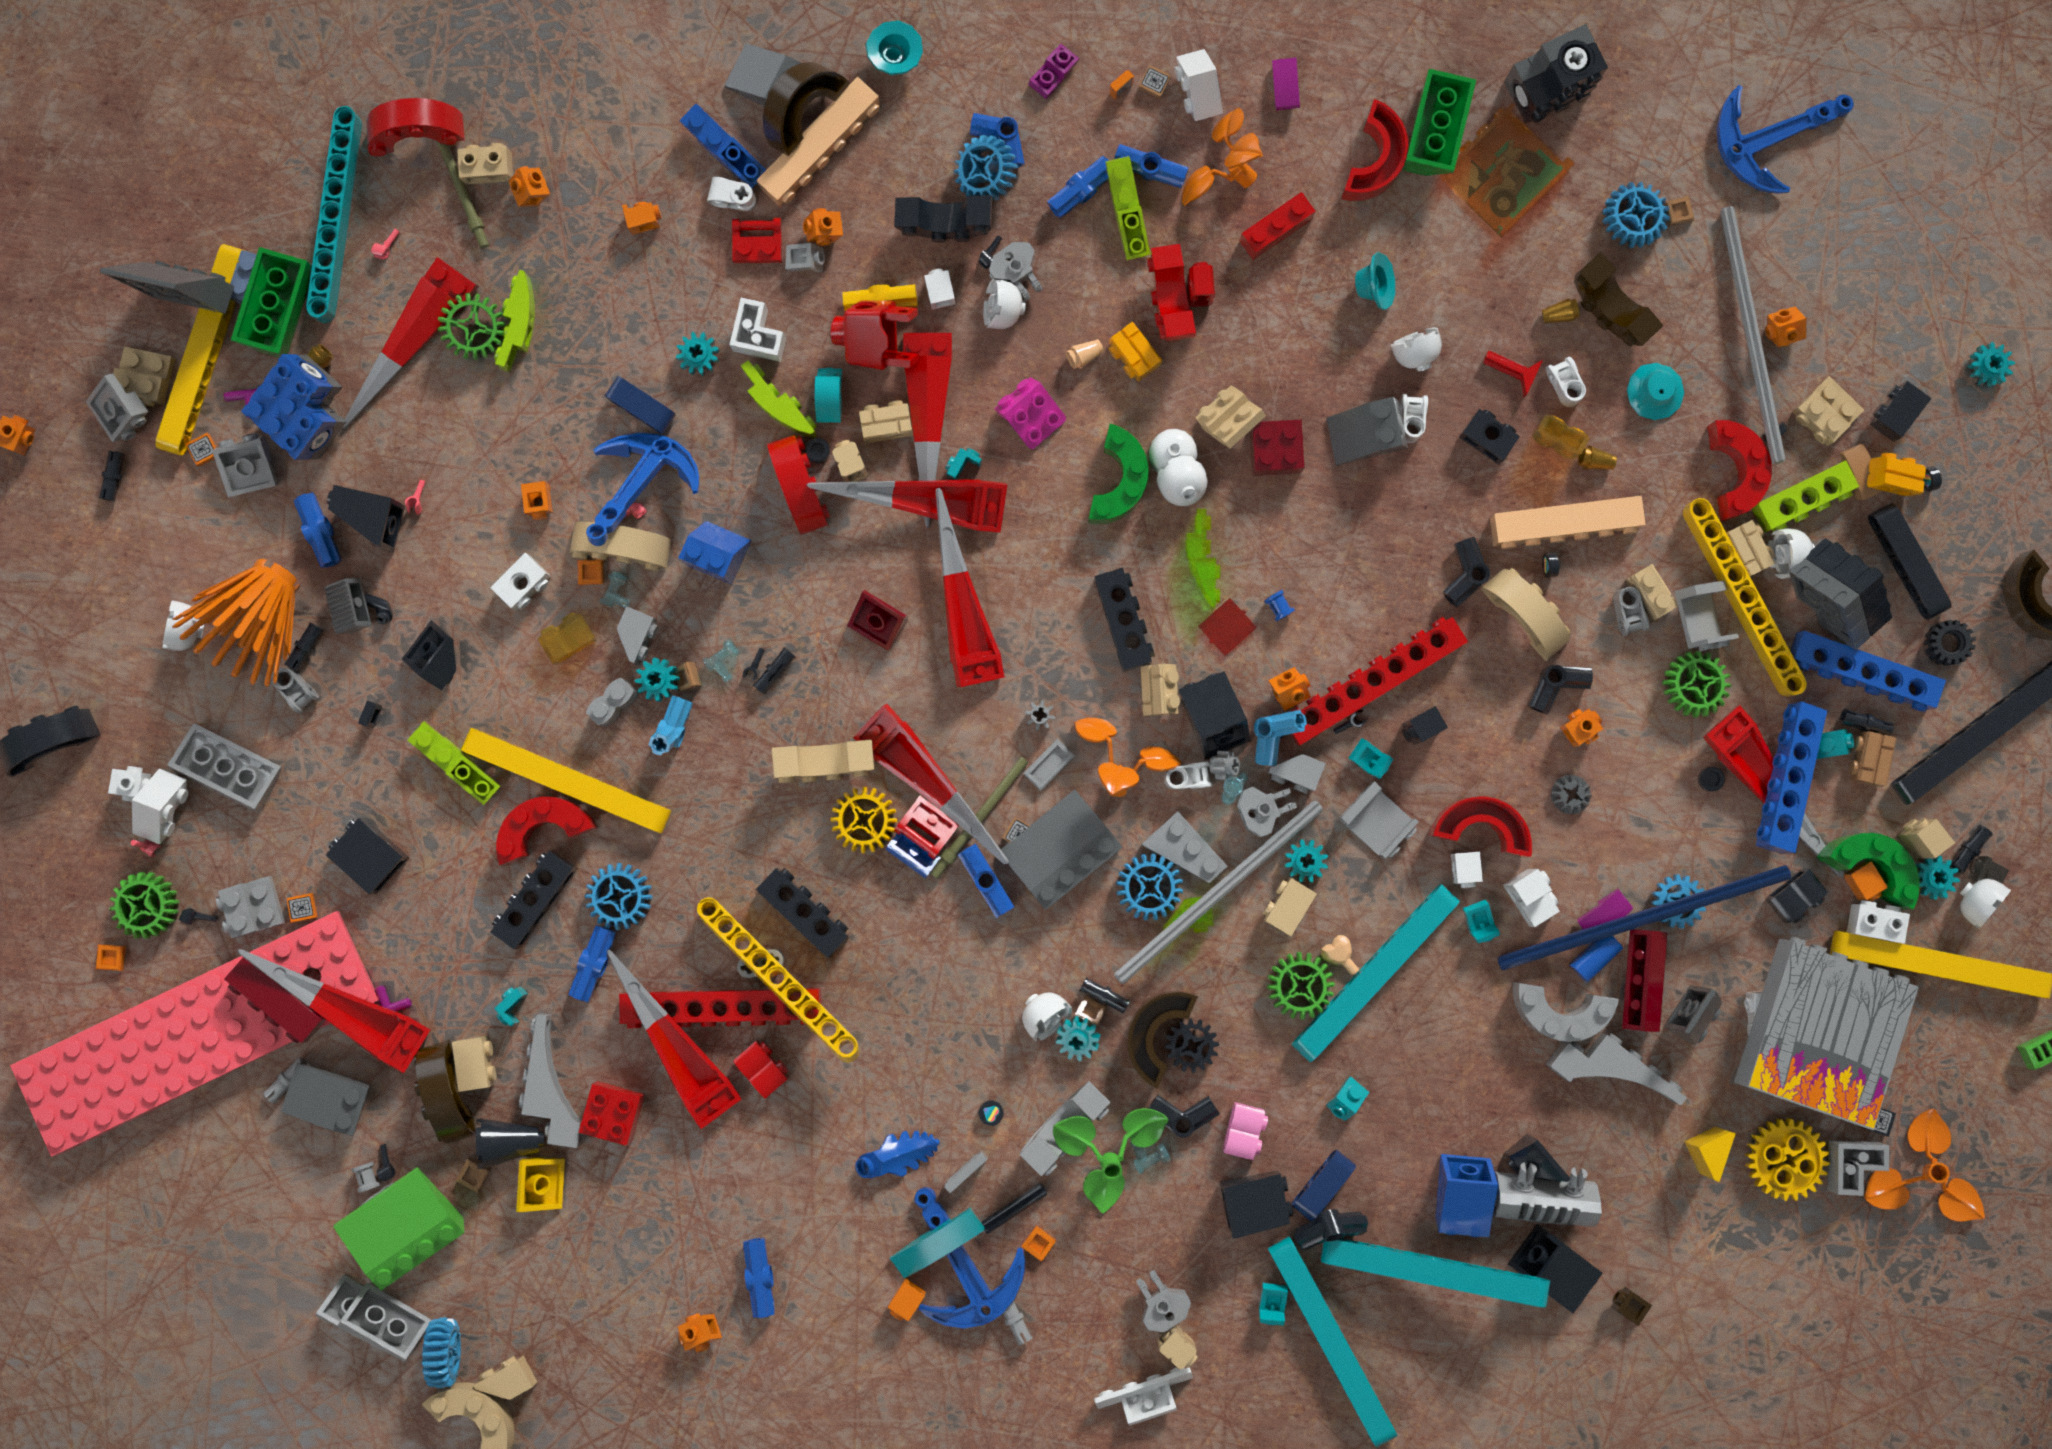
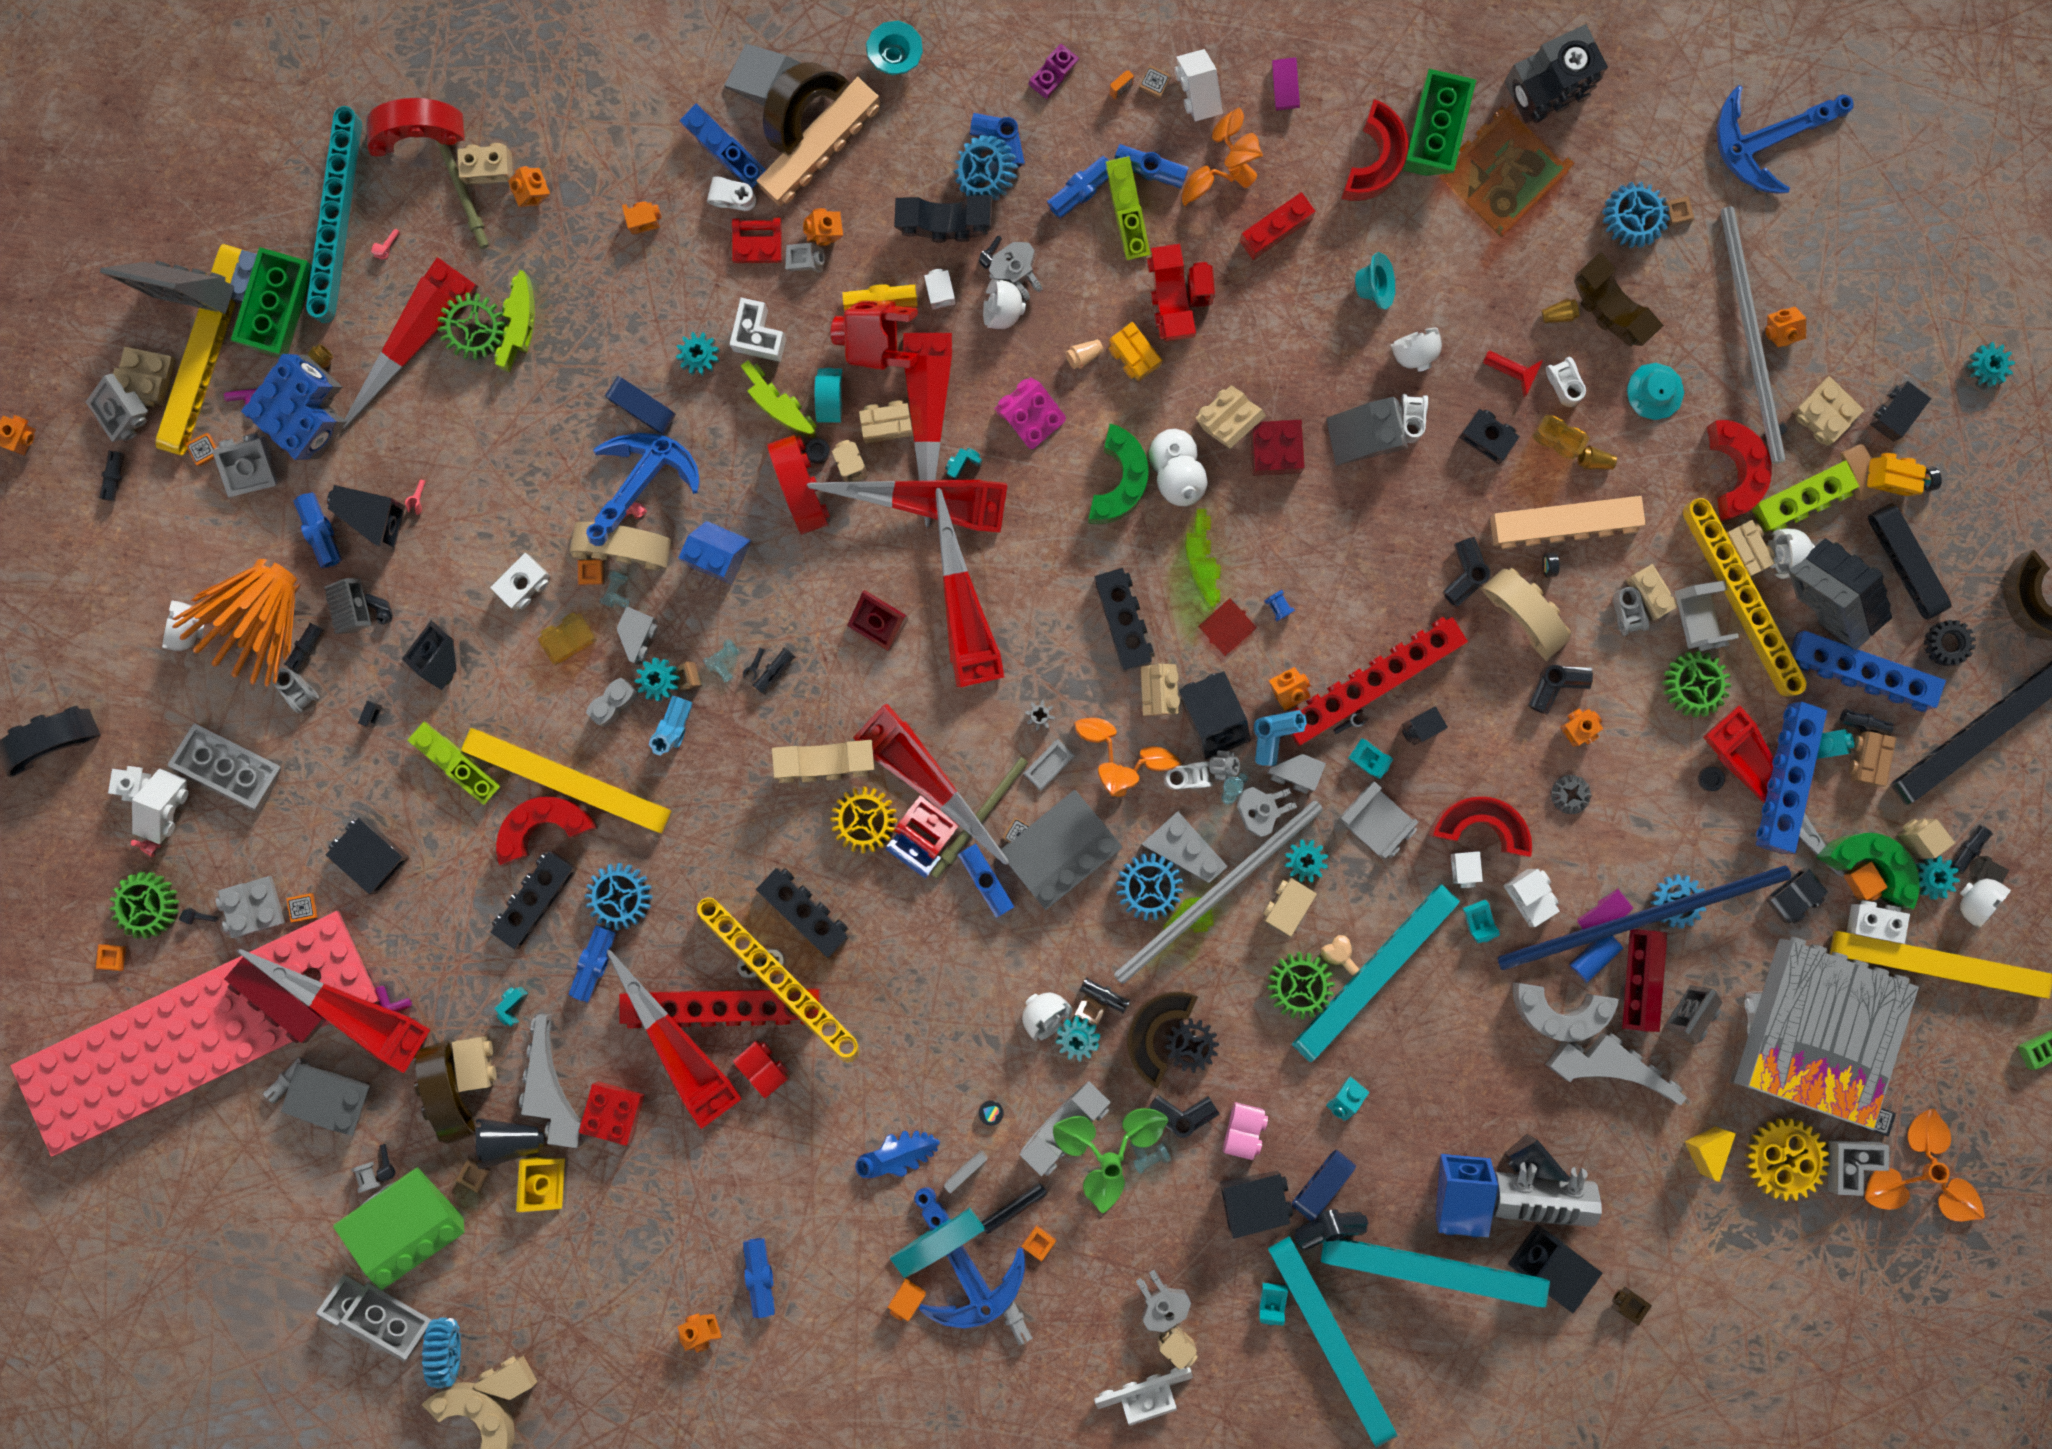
orange brick [521,481,553,520] -> none

